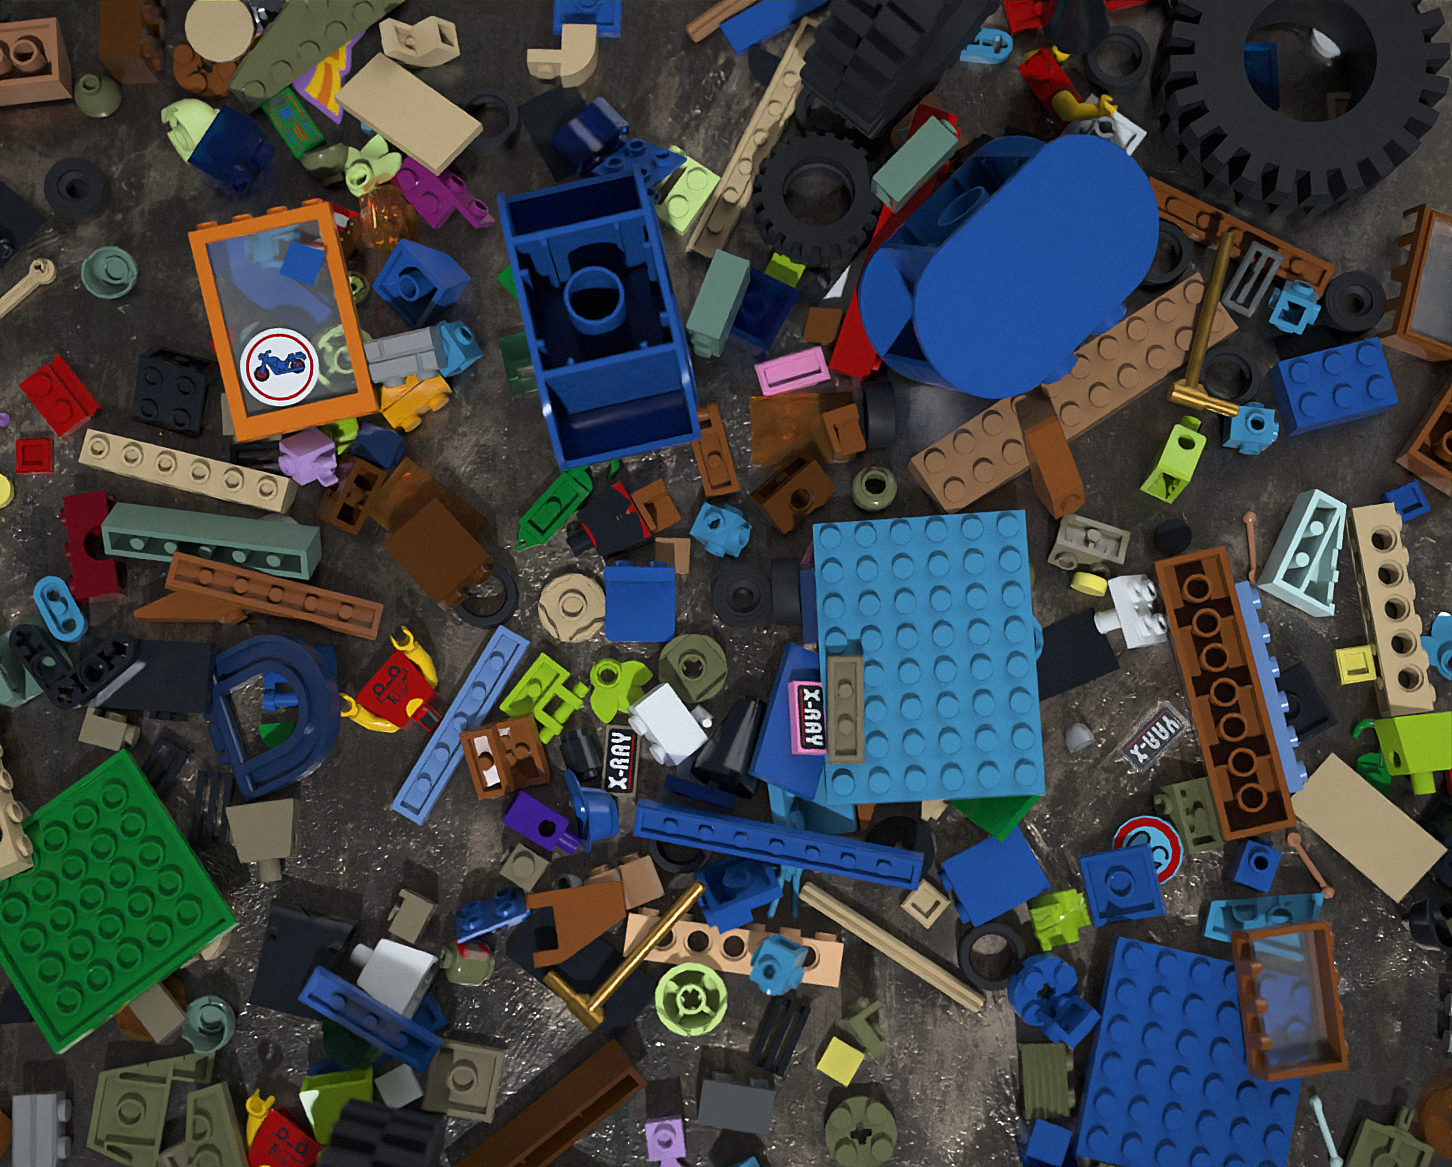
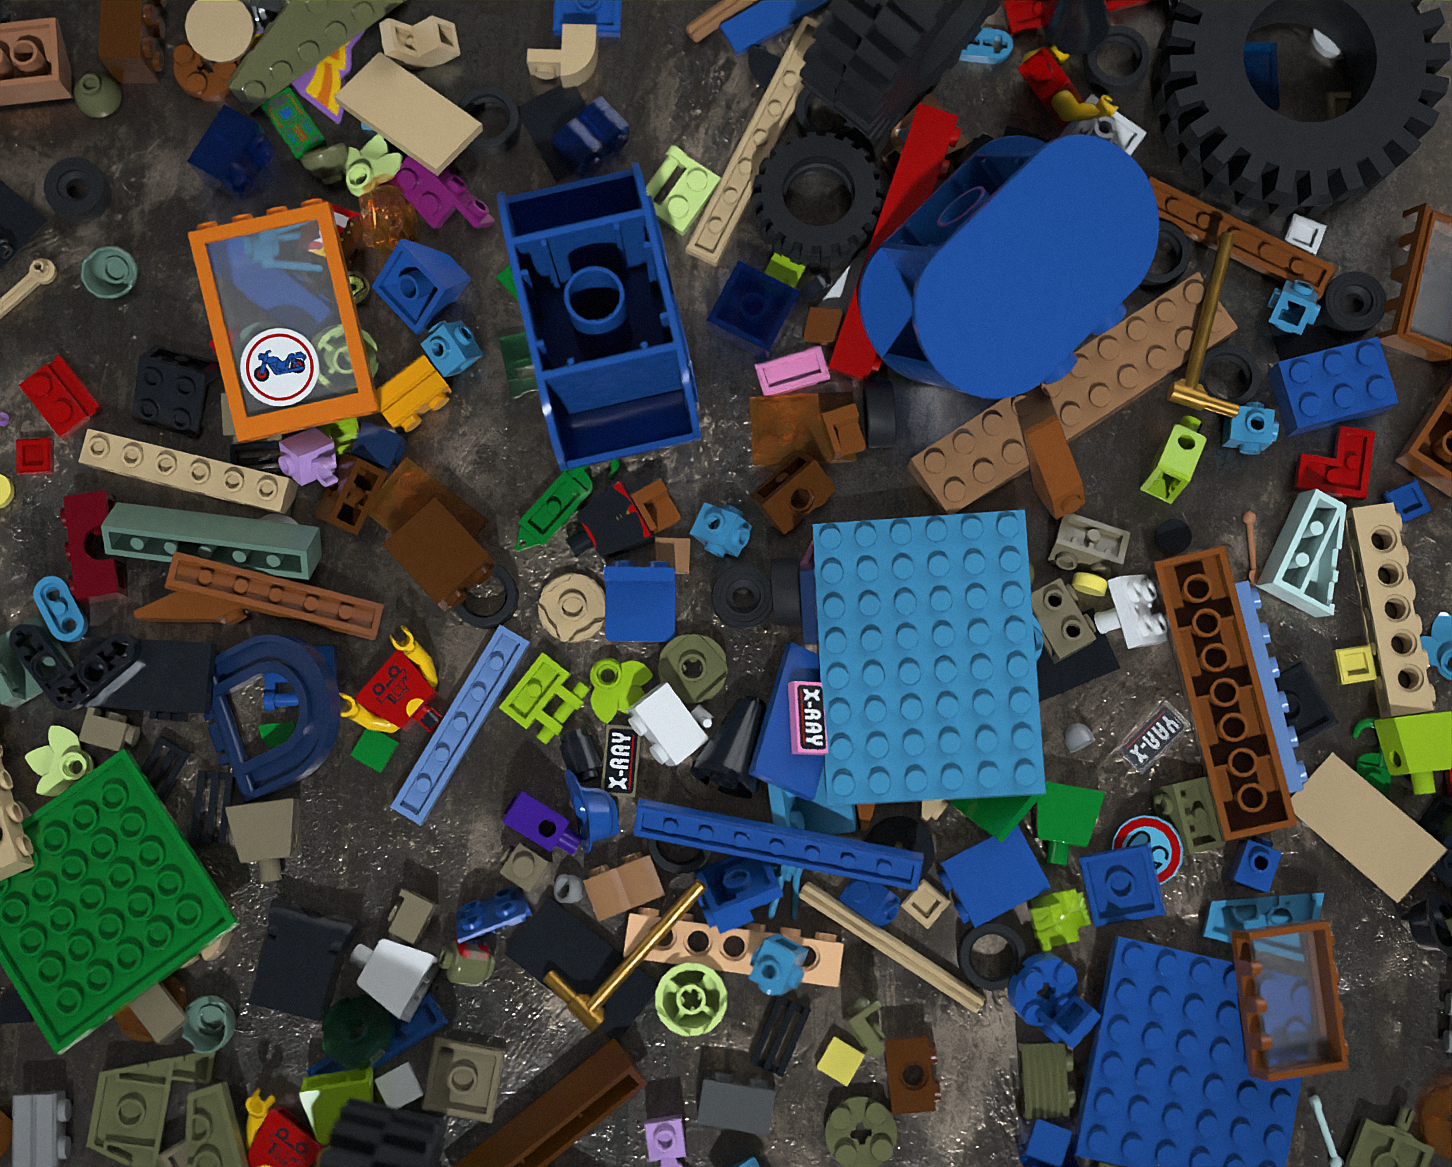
yellowish green cylinder [161,99,227,170] -> none
blue tile [279,240,327,287] -> none
blue tile [298,965,444,1075] -> none
light grey brick [363,327,448,388] -> none
dark orange slope [459,713,552,800] -> none
dark orange flag [524,880,627,968] -> none
blue hinge [591,138,687,204] -> none
clear blue tile [664,774,737,811] -> none
sand green brick [685,249,750,358] -> none
dark orange plate [691,400,740,501] -> none
dark tan tile [827,655,865,765] -> none
olive head [851,464,897,513] -> none
sand green brick [871,115,959,215] -> none
dark grey tile [1220,240,1285,318] -> none
nougat hinge [1286,832,1335,899] -> none
none -> yellowish green plate [25,726,95,797]
none -> green tile [350,728,400,773]
none -> blue bracket [838,878,902,929]
none -> reddish brown brick [883,1034,941,1115]
none -> dark tan brick [1031,578,1097,664]
none -> green torso [1032,781,1105,866]
none -> white tile [1283,214,1327,256]
none -> red plate [1293,426,1375,501]

